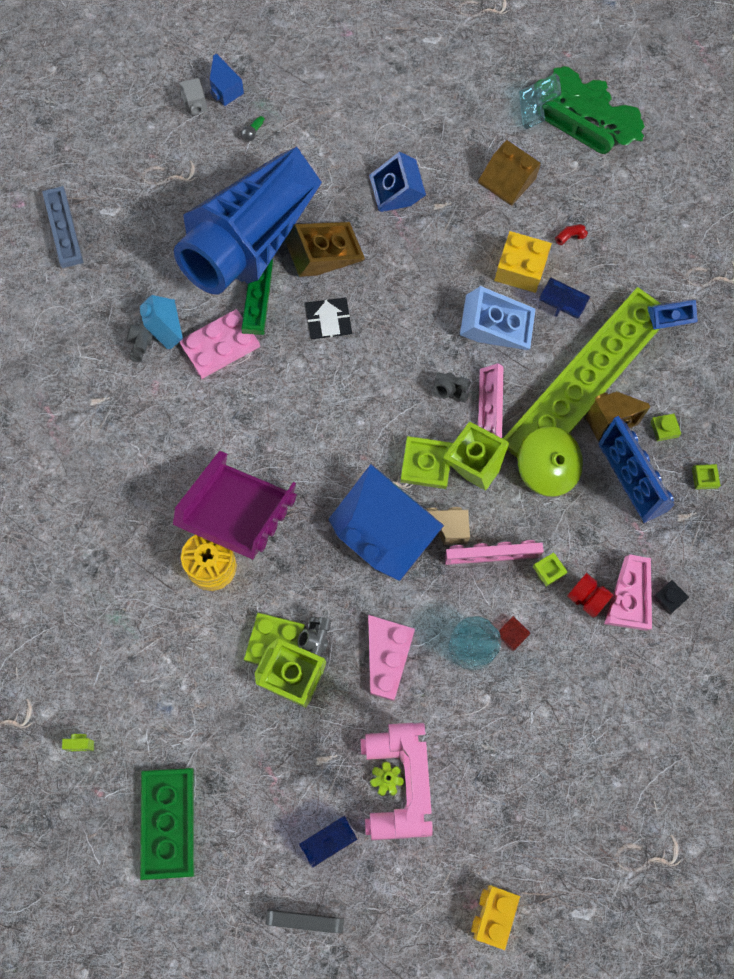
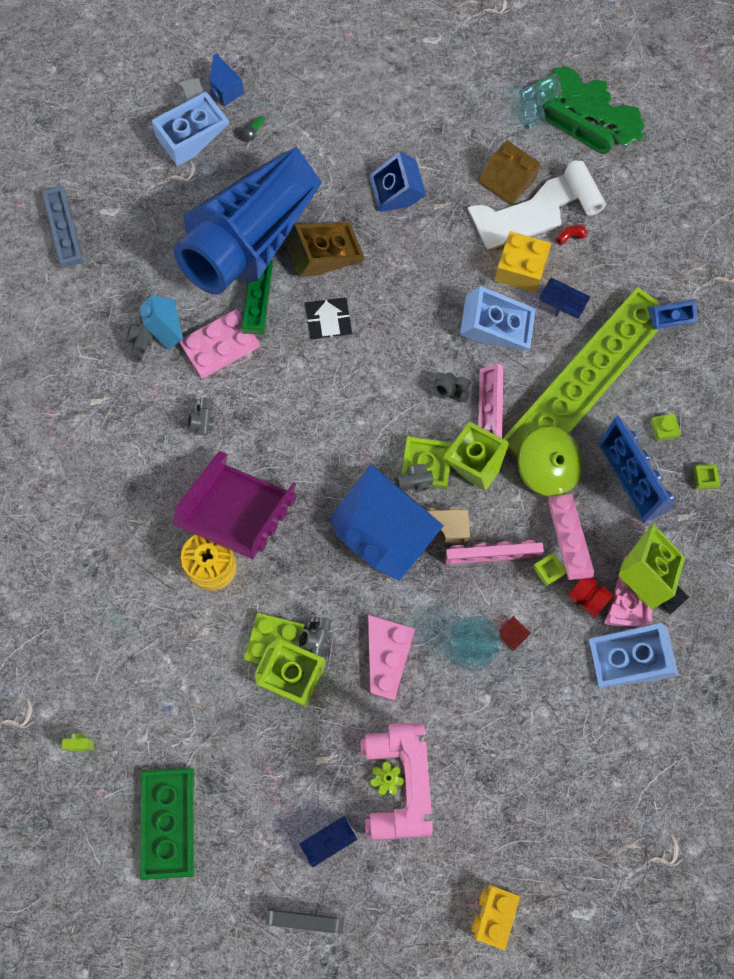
pearl gold slope [586,391,650,441] -> none
none -> light blue slope [152,92,229,166]
none -> dark grey plate [187,398,214,436]
none -> dark grey plate [394,464,434,492]
none -> white door [467,160,606,251]
none -> bright pink plate [548,494,594,580]
none -> light blue slope [589,623,679,688]
none -> lime slope [618,523,685,610]

